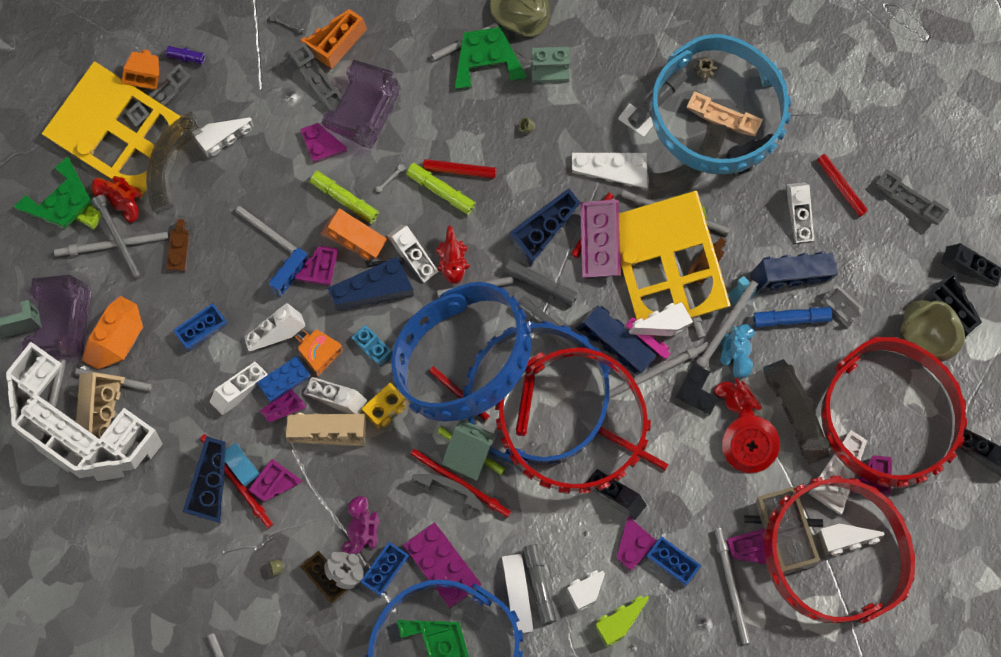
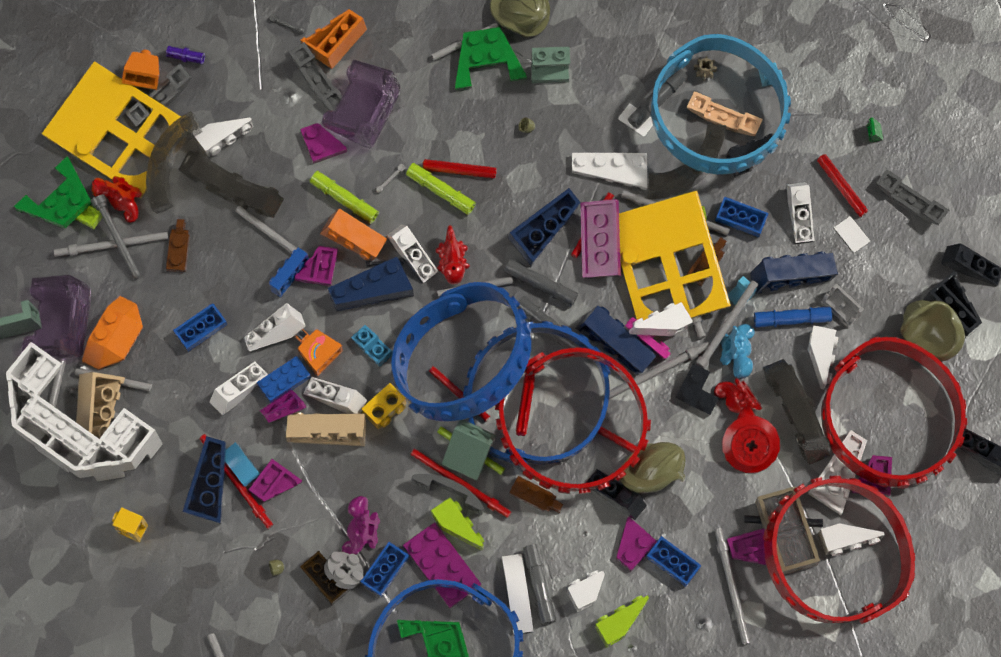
none -> yellow brick [112,507,148,543]
none -> clear smoke brick [178,150,284,218]
none -> lime slope [431,497,485,551]
none -> reddish brown hinge [509,476,563,513]
none -> olive piece [621,442,685,493]
none -> blue piece [715,197,769,237]
none -> white slope [808,325,838,390]
none -> white sticker [834,216,870,253]
none -> green slope [867,118,883,142]

